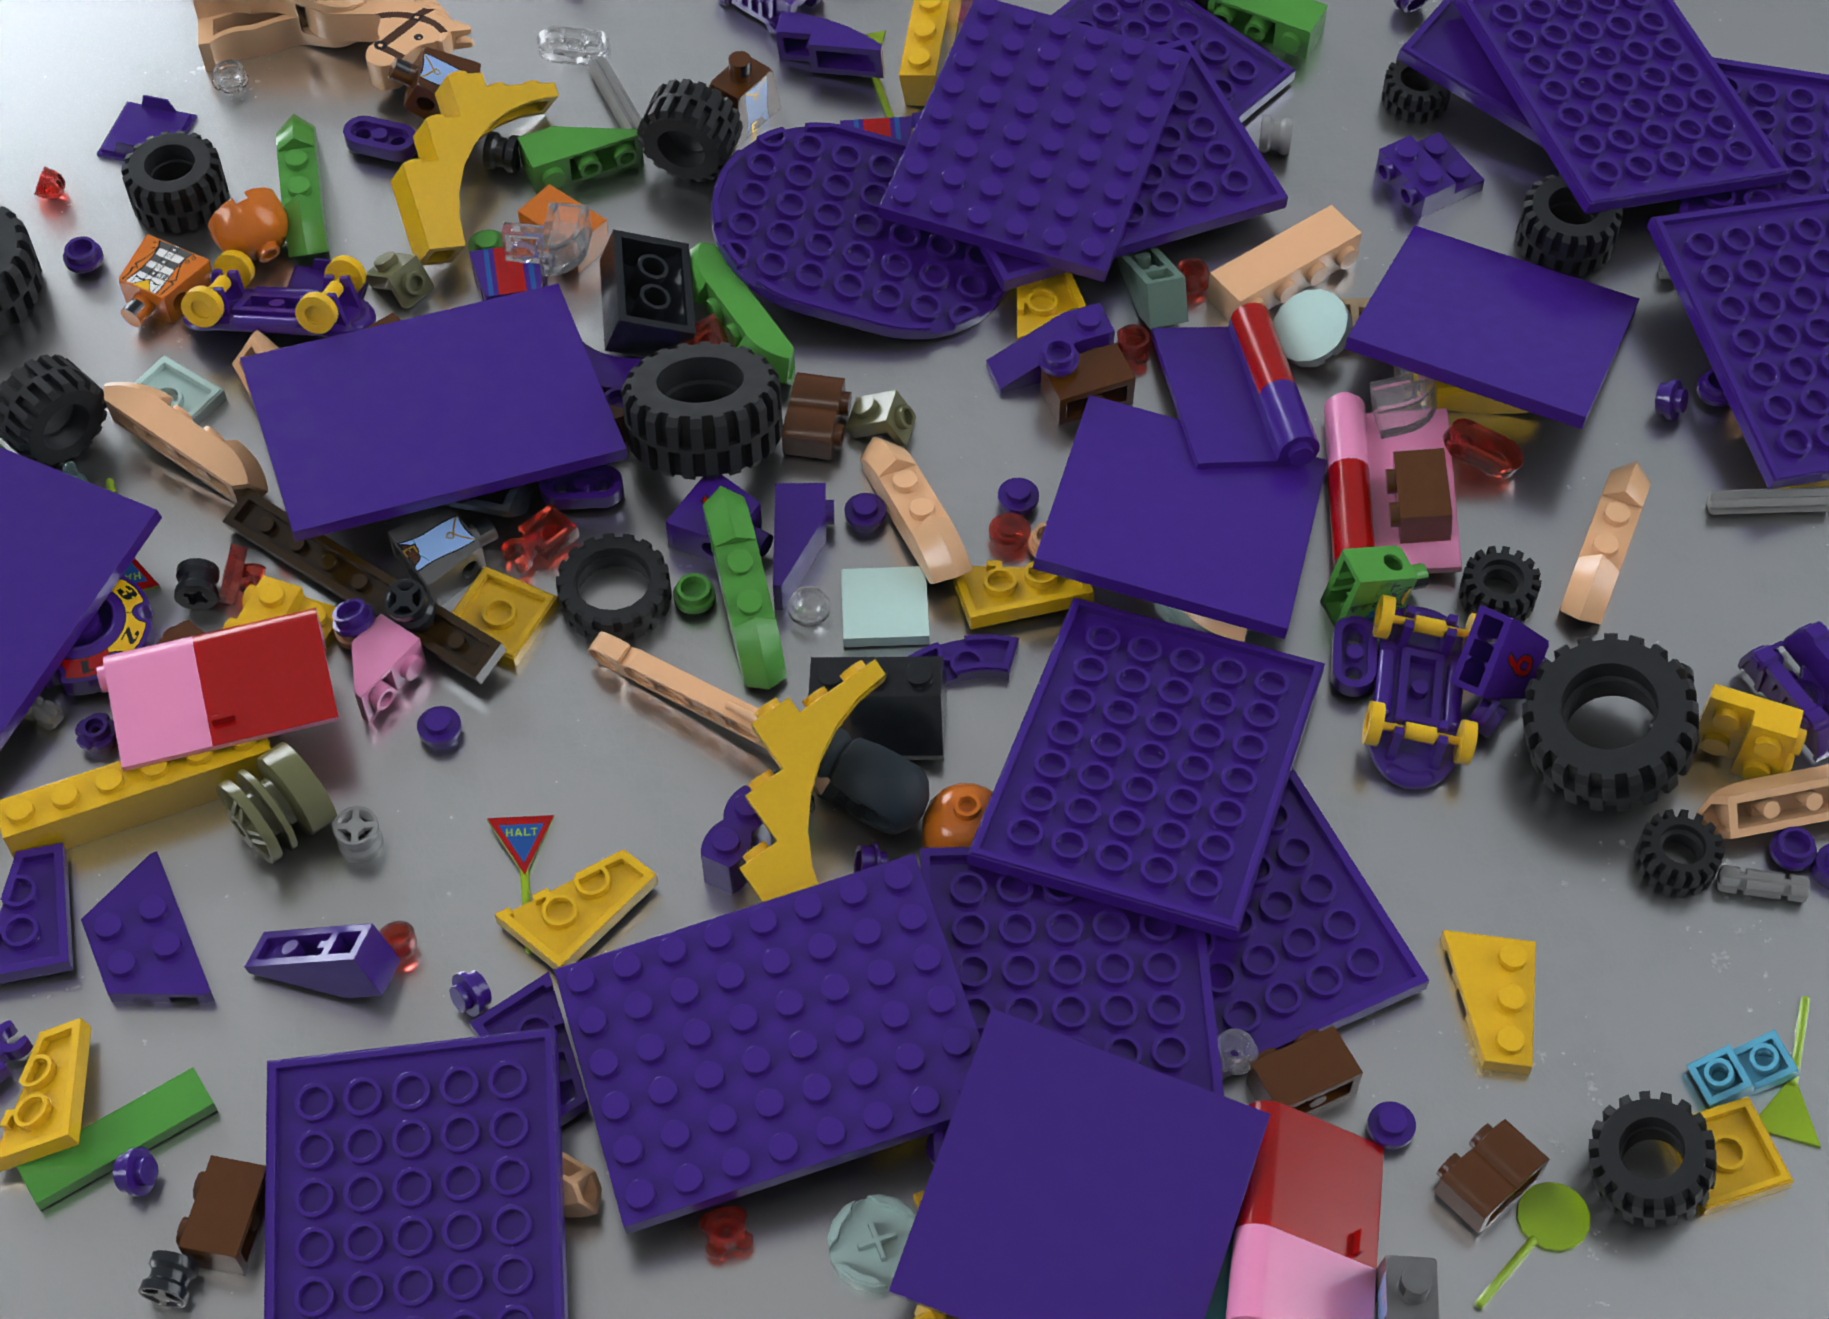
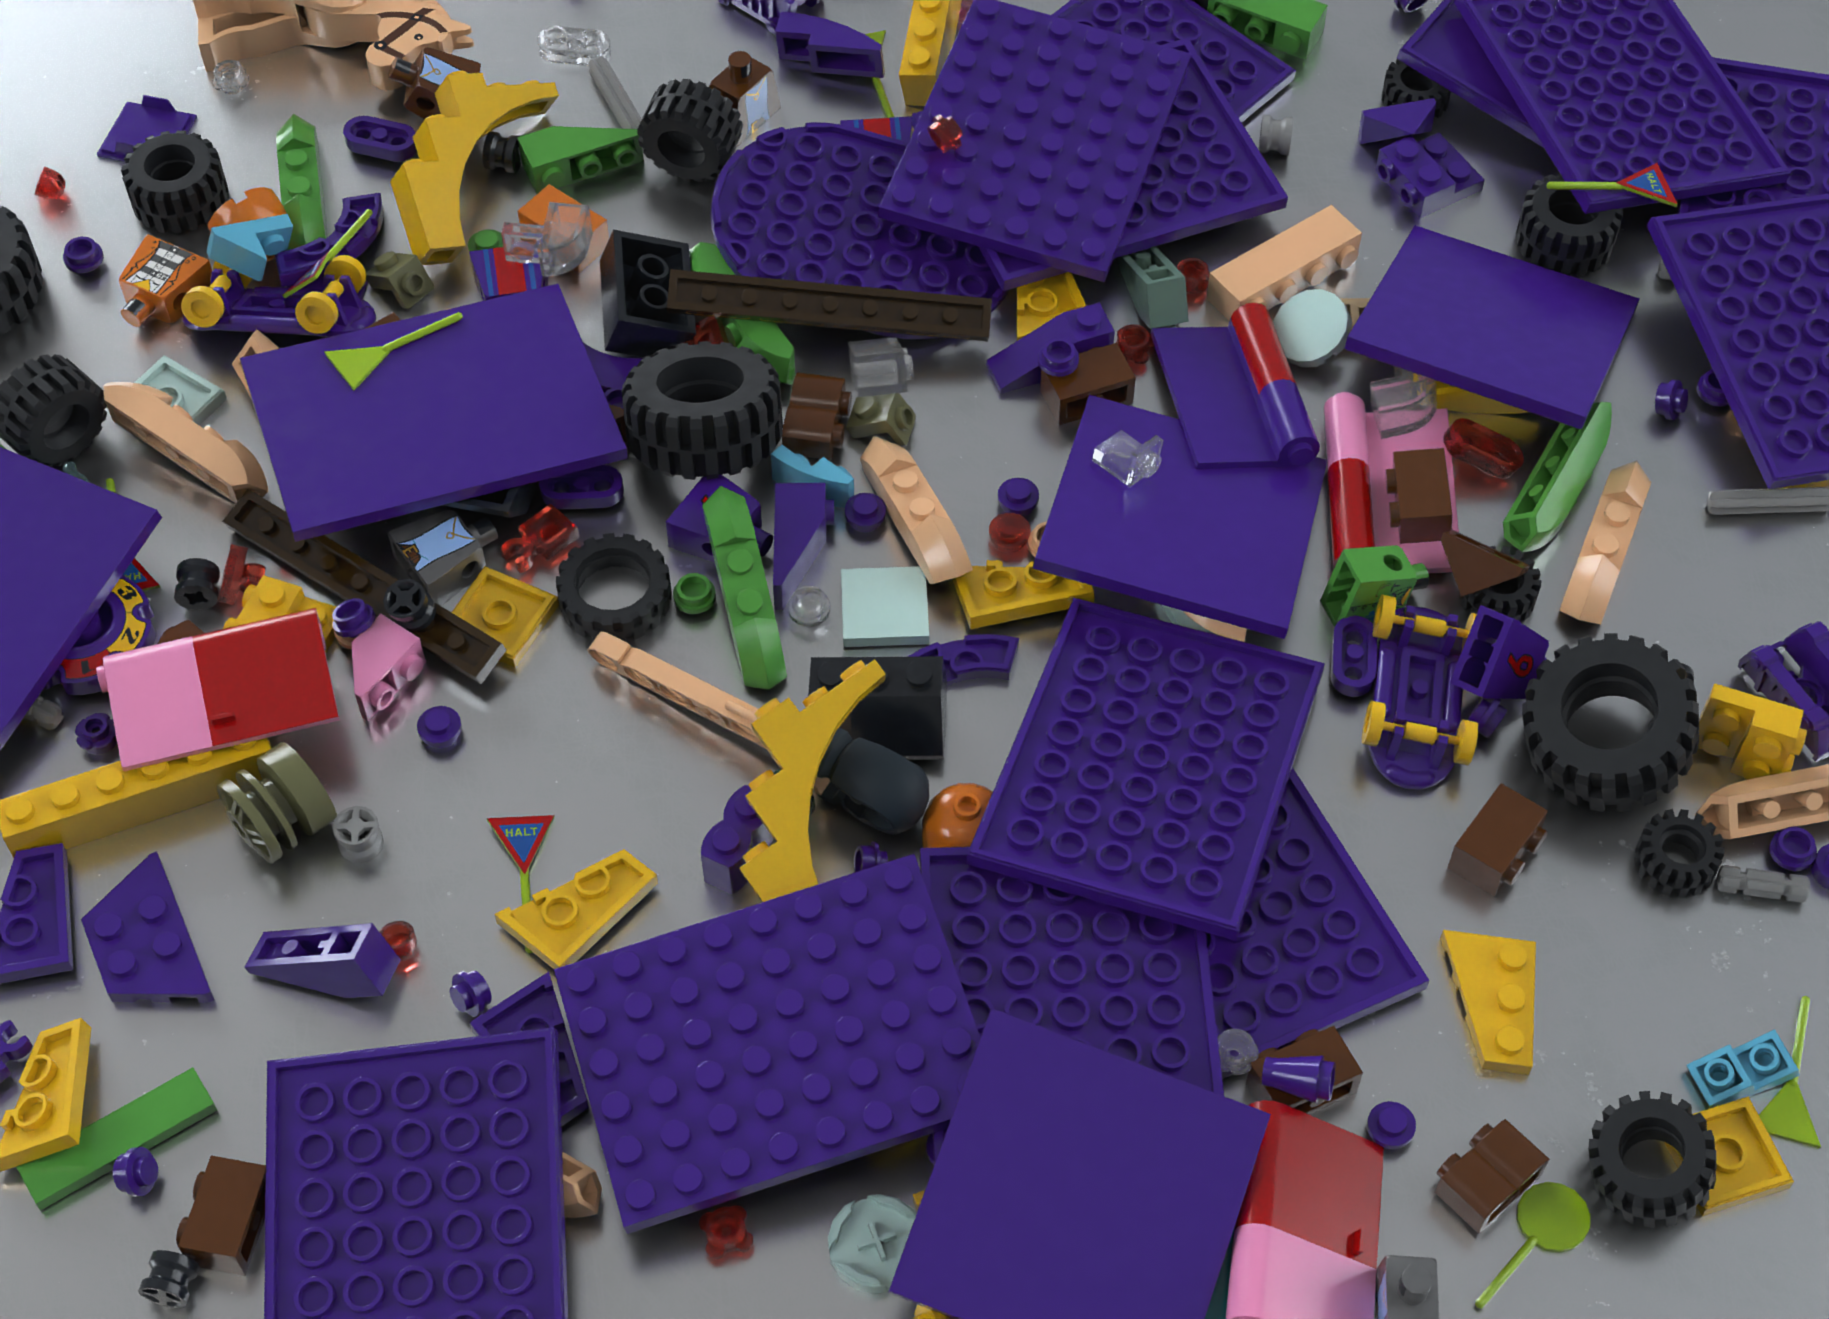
none -> medium azure slope [206,214,293,281]
none -> dark purple tile [275,193,383,287]
none -> lime piece [282,209,373,298]
none -> lime piece [324,312,463,391]
none -> dark brown plate [667,269,992,342]
none -> medium azure slope [771,445,854,508]
none -> clear brick [848,337,914,397]
none -> clear red plate [927,114,963,153]
none -> clear bracket [1092,430,1164,487]
none -> dark purple cone [1262,1055,1336,1104]
none -> dark purple slope [1358,98,1436,144]
none -> reddish brown slope [1440,529,1530,597]
none -> reddish brown brick [1447,783,1548,897]
none -> bright green brick [1503,402,1612,552]
none -> piece [1546,163,1678,207]

